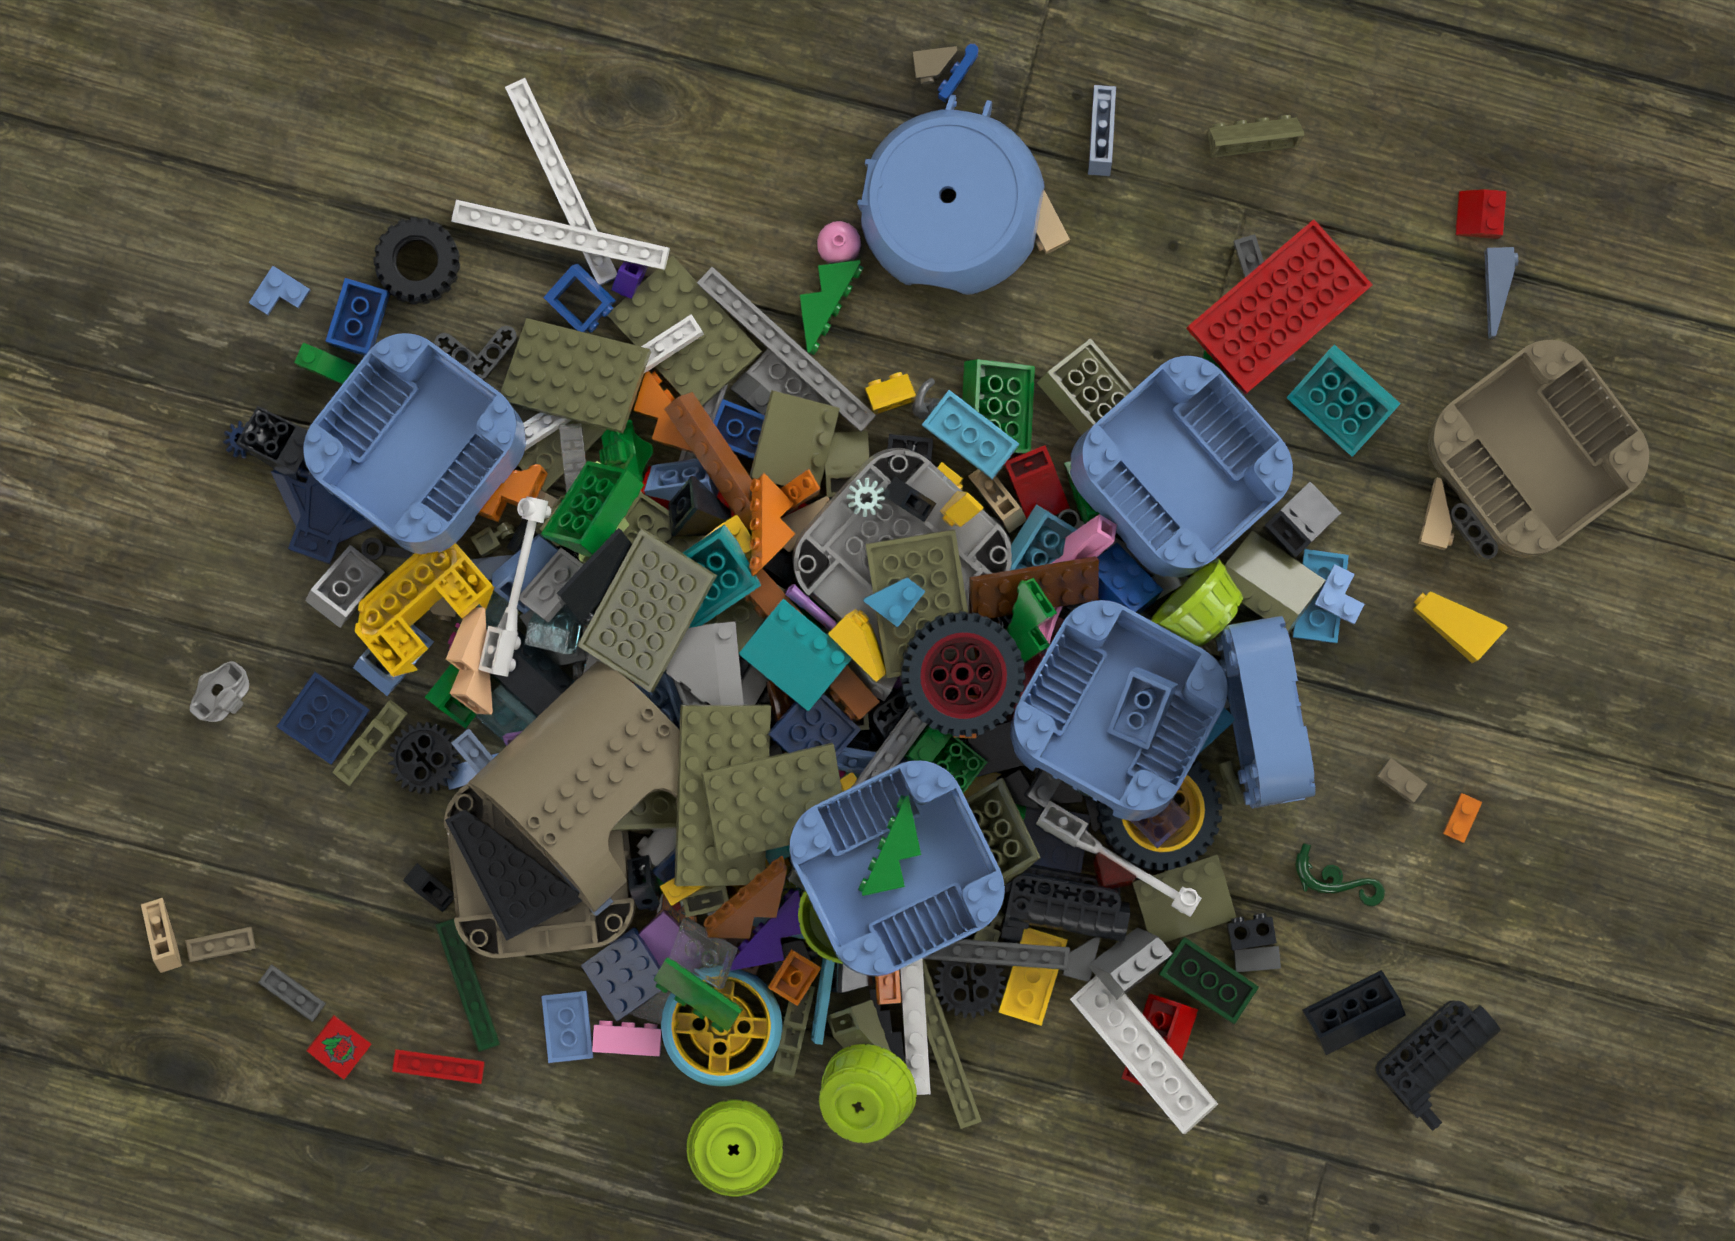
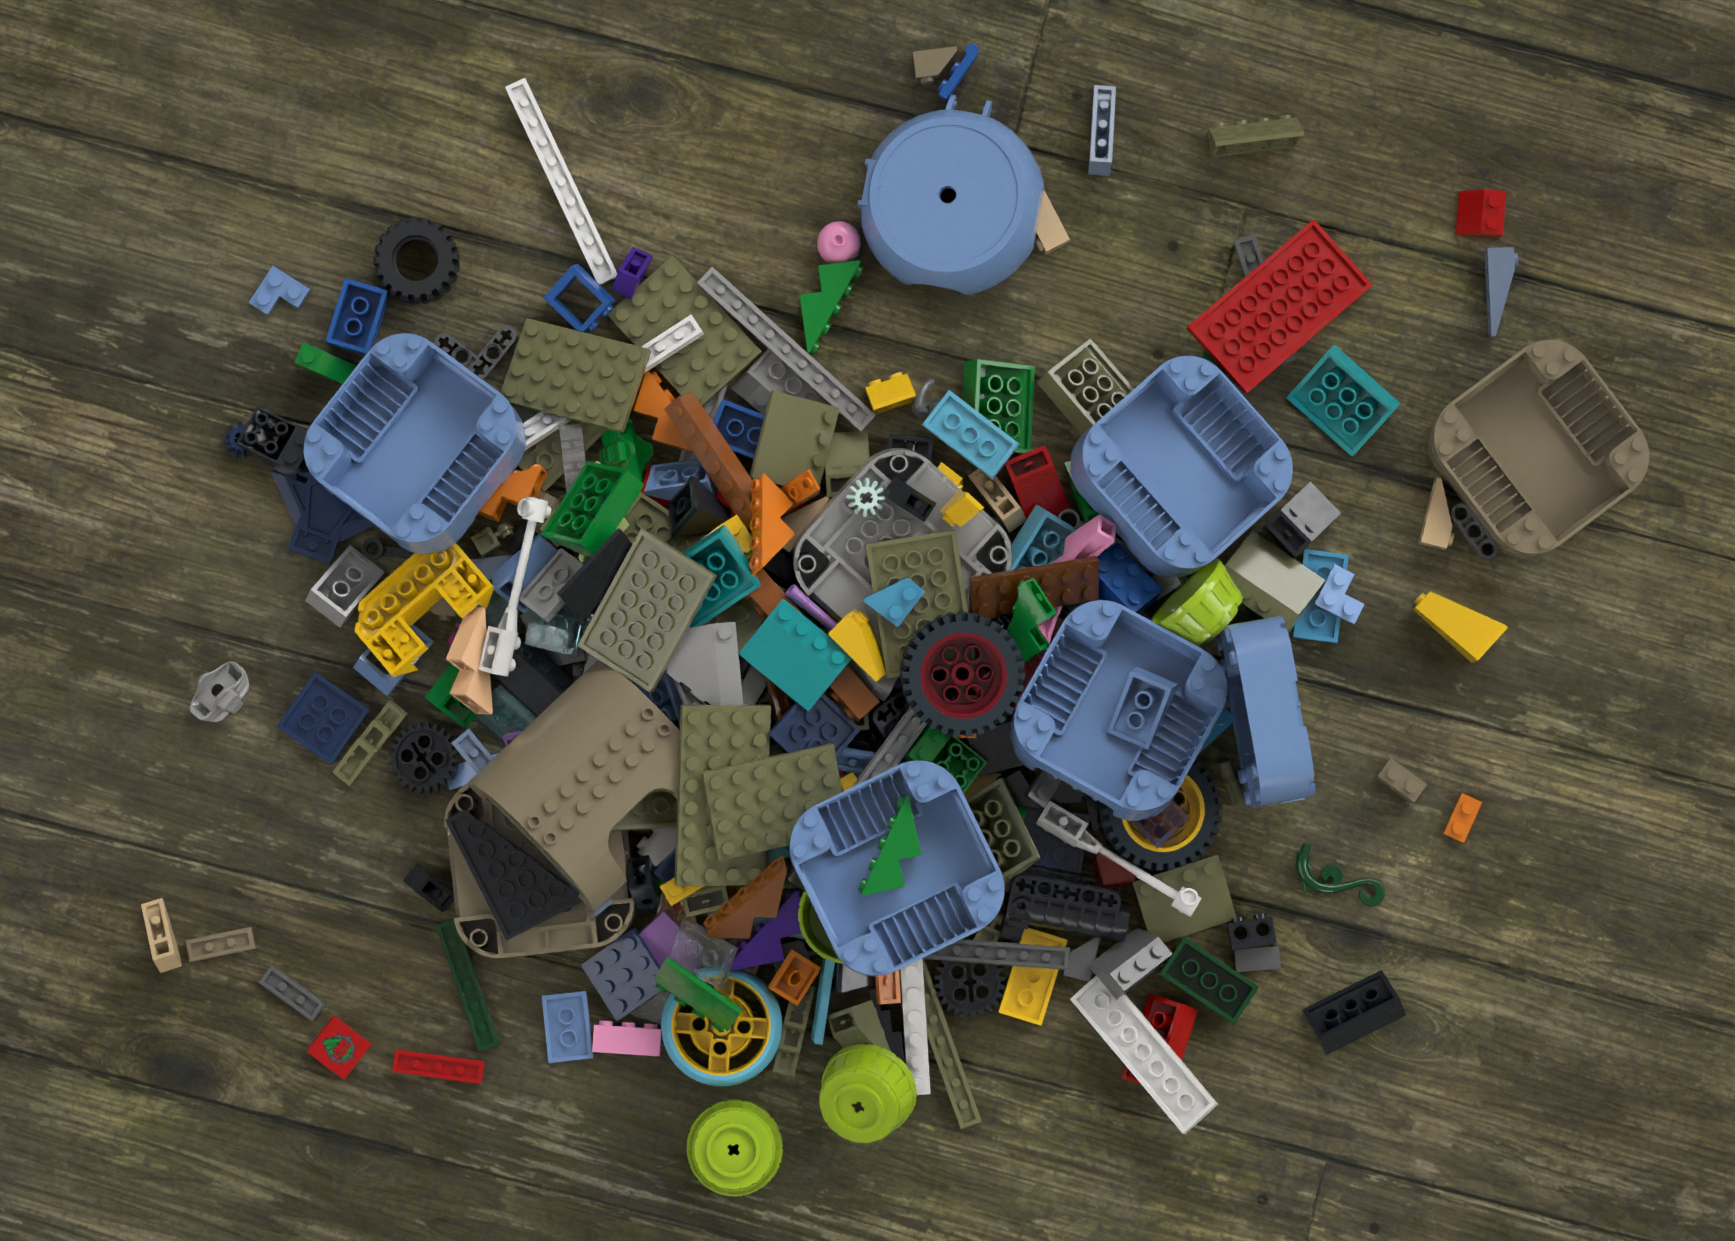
white plate [451,200,670,270] -> none
black piece [1375,1000,1501,1131] -> none

